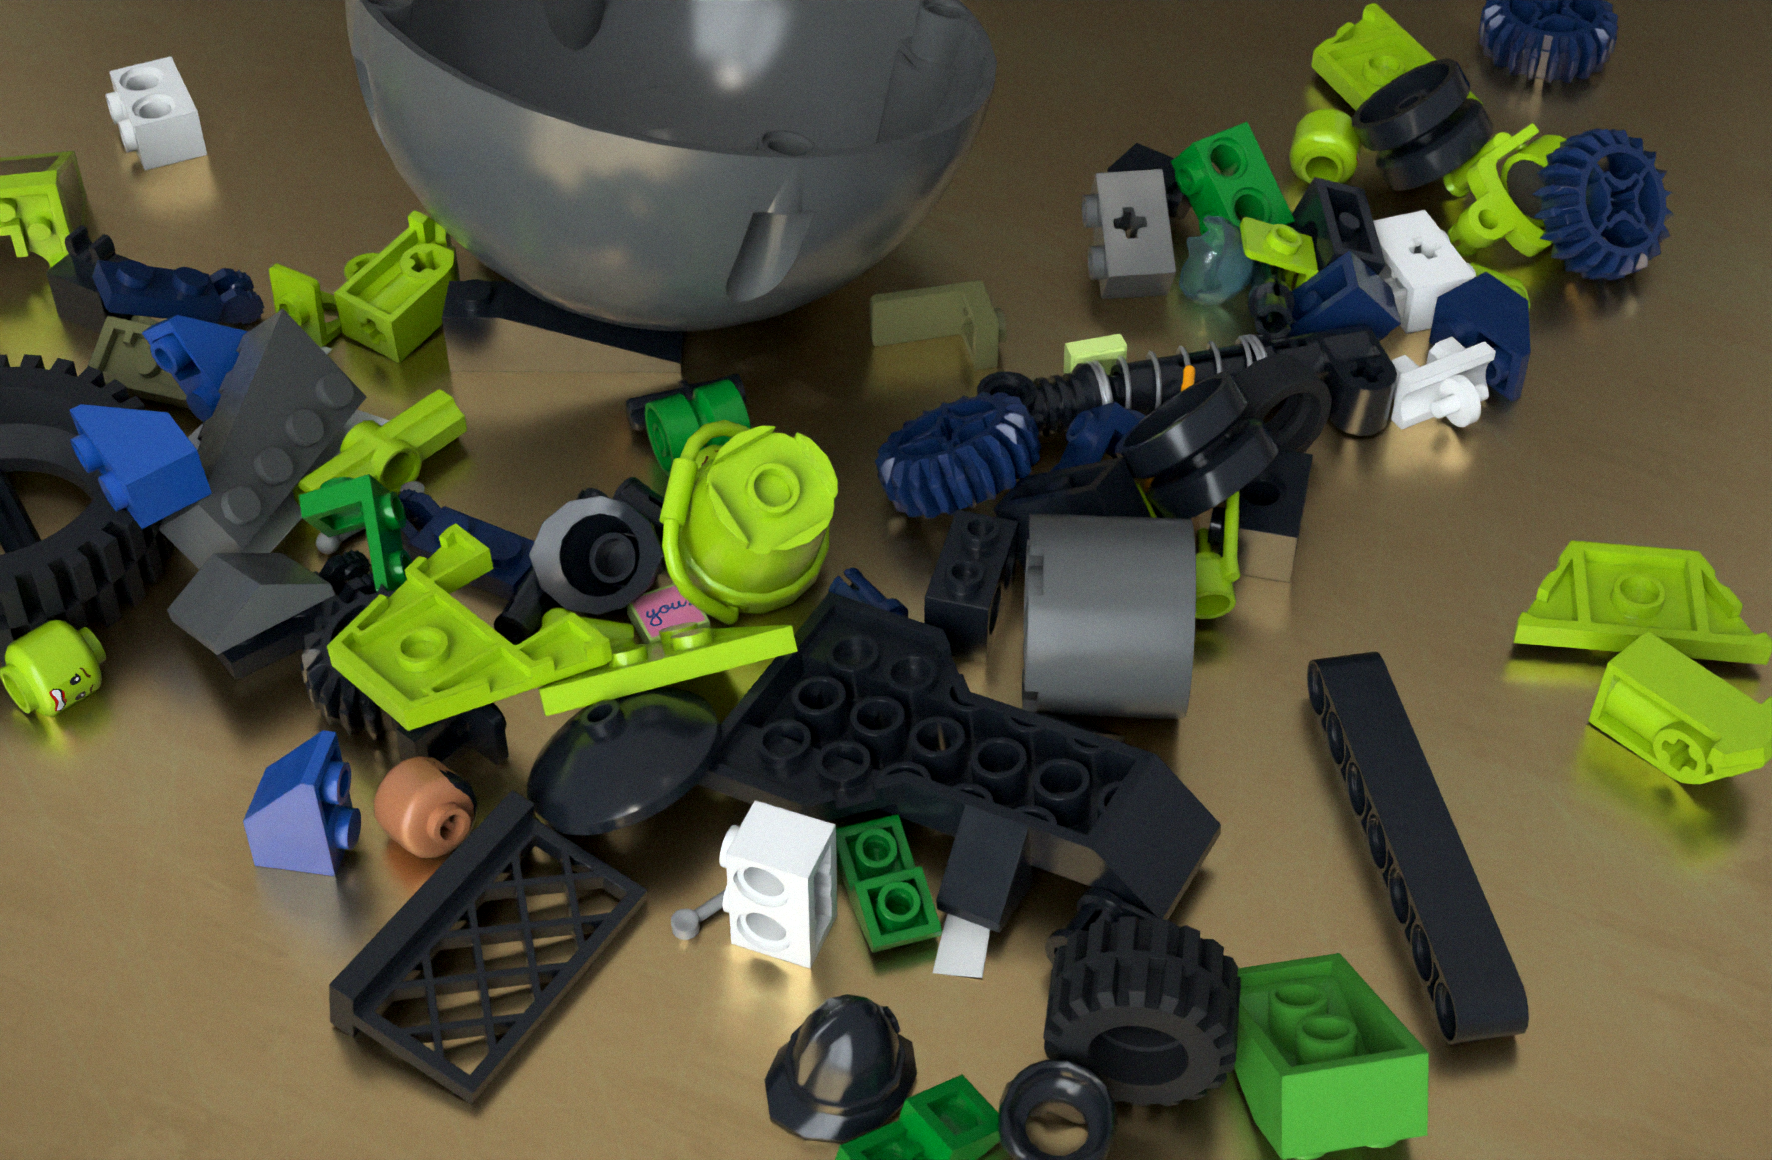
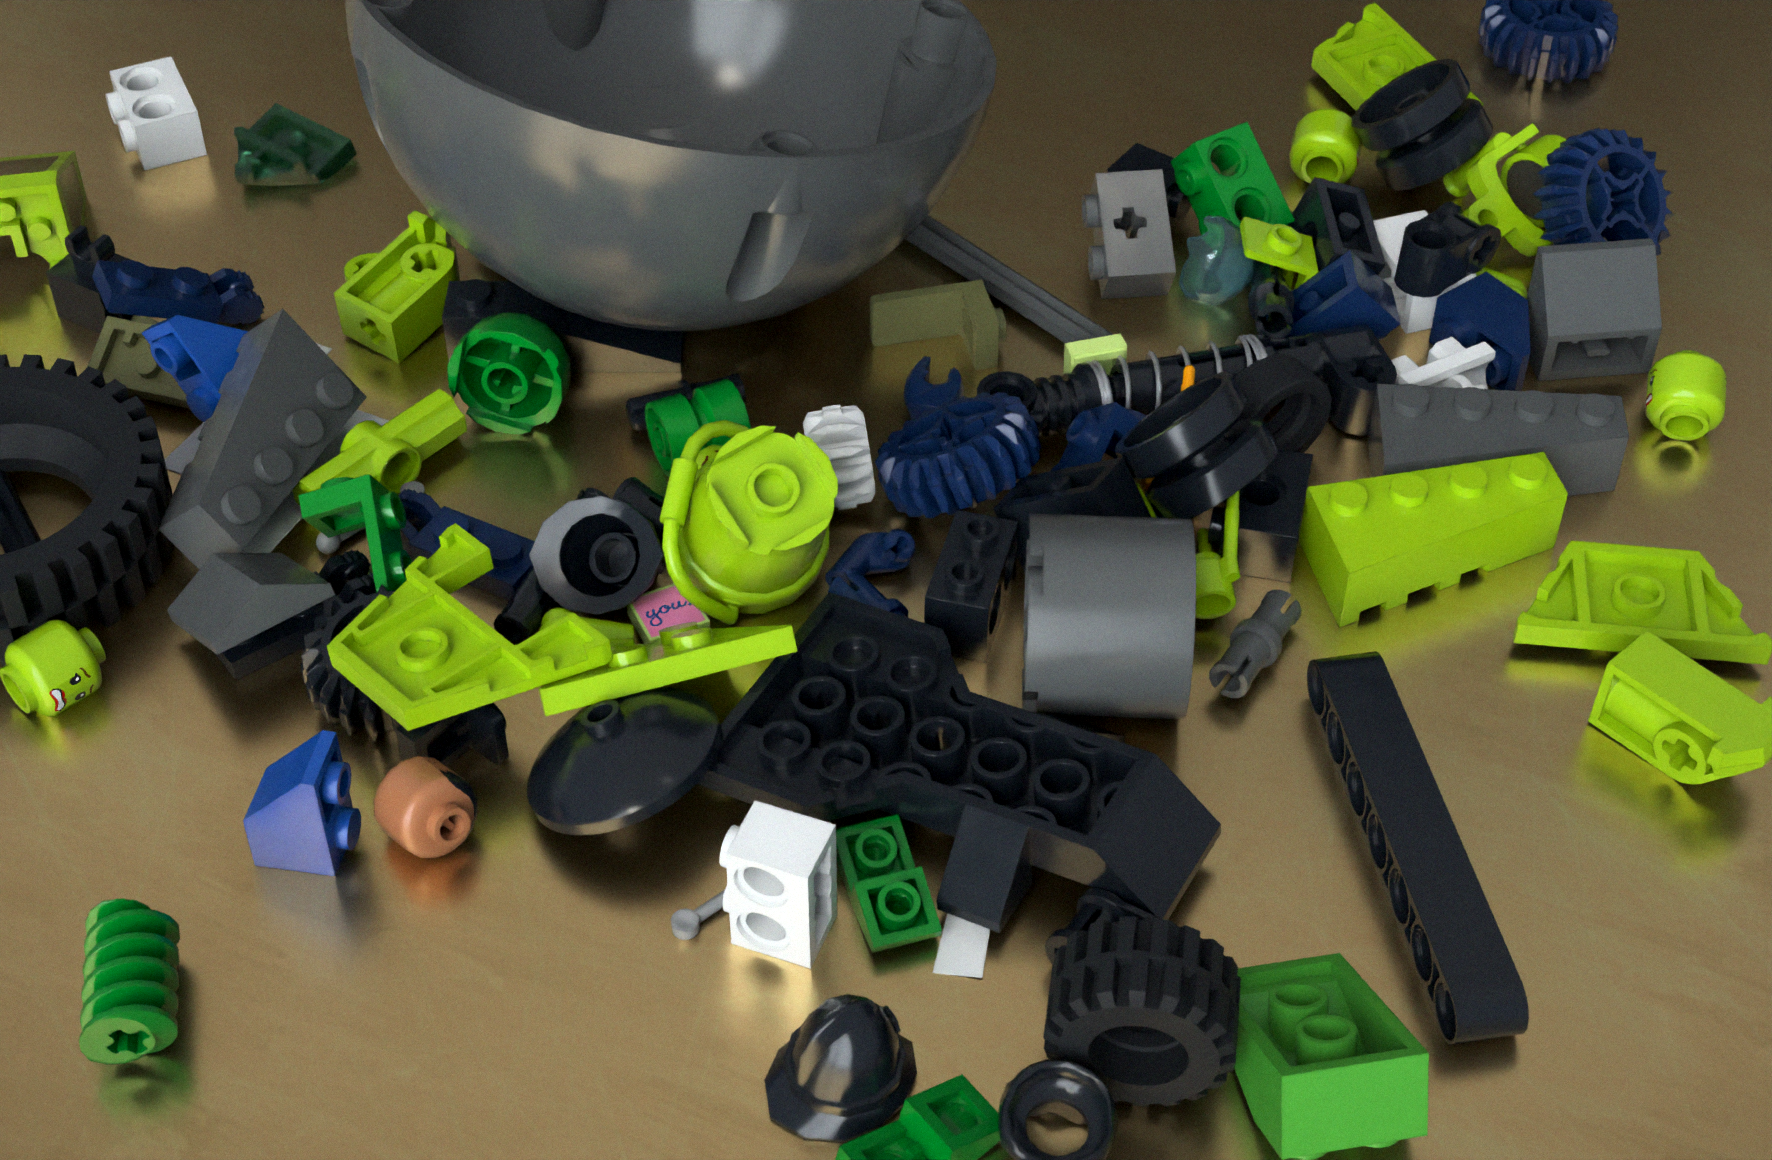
blue slope [69,404,212,529] -> none
lime bracket [269,263,342,347] -> none
black fence [329,790,648,1105] -> none
none -> green piece [79,898,180,1065]
none -> clear green slope [234,103,357,186]
none -> green cylinder [447,312,571,435]
none -> white gear [803,404,876,510]
none -> dark blue arm [825,529,916,587]
none -> dark blue hand [903,356,965,420]
none -> dark grey axle [906,215,1114,343]
none -> dark grey pin [1209,590,1302,698]
none -> lime wedge [1299,452,1568,628]
none -> dark grey wedge [1368,384,1629,496]
none -> black piece [1394,201,1501,298]
none -> dark grey slope [1527,238,1662,381]
none -> lime head [1646,350,1727,441]

